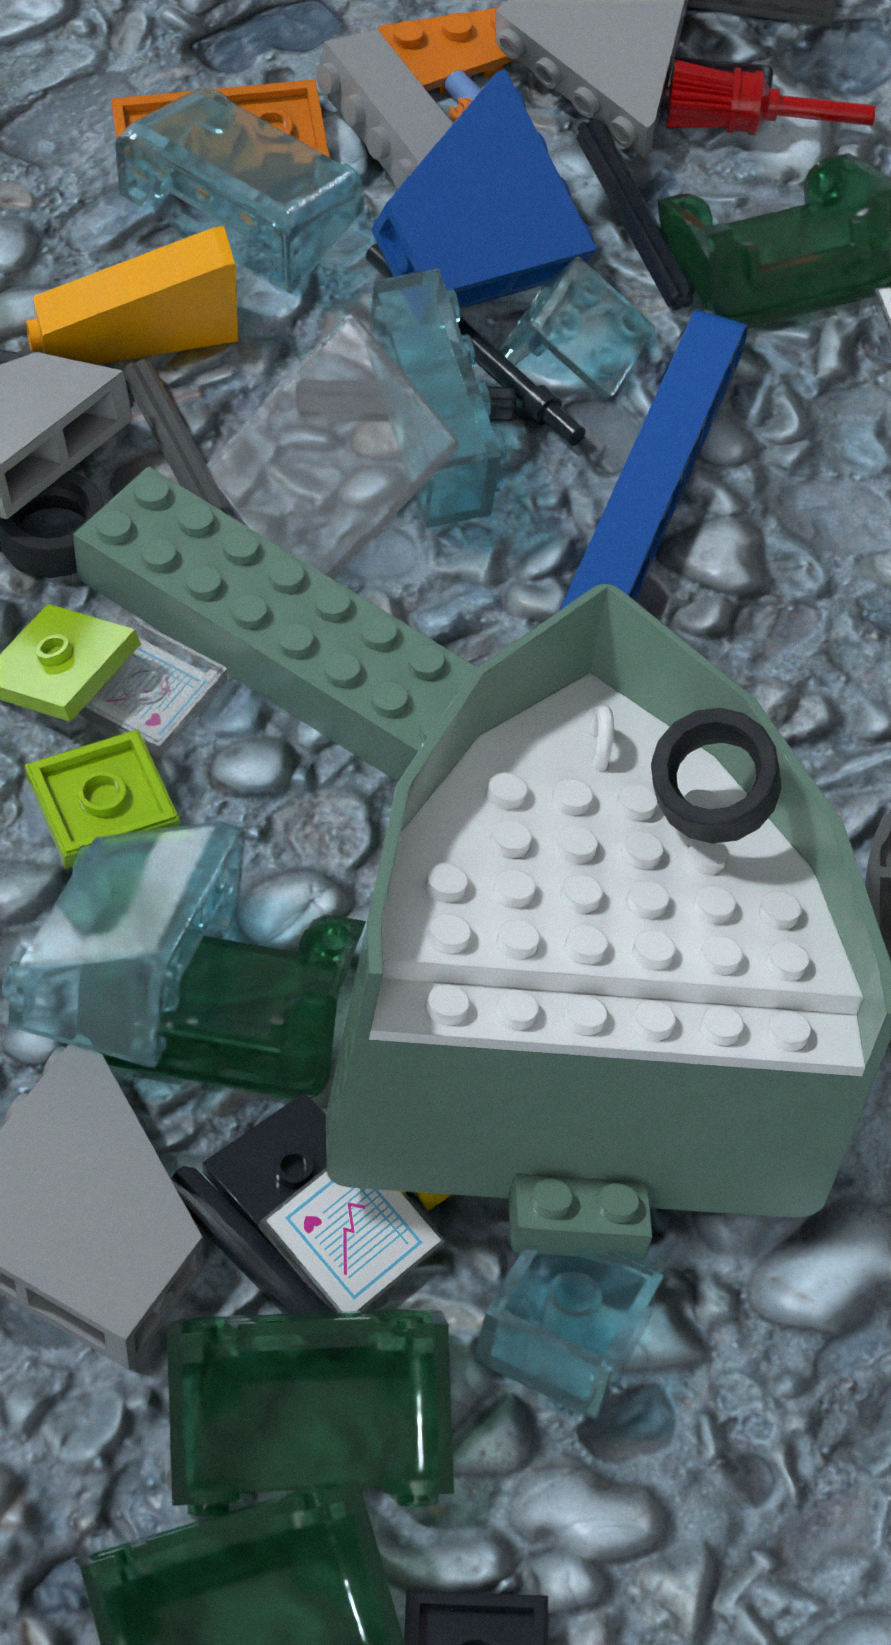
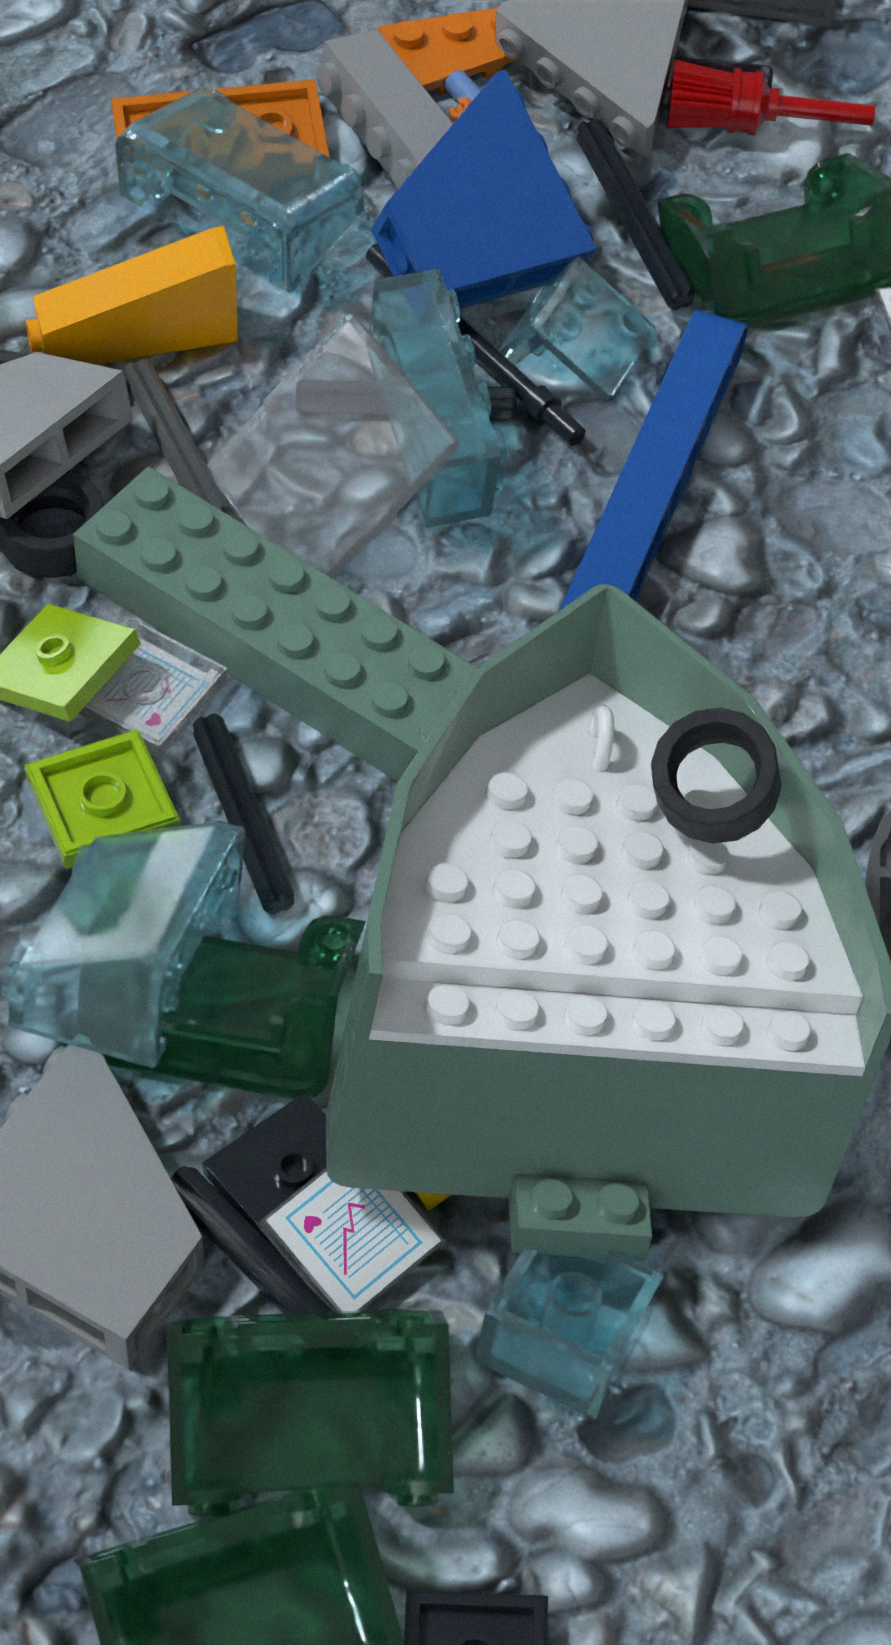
none -> black axle [193,713,295,914]

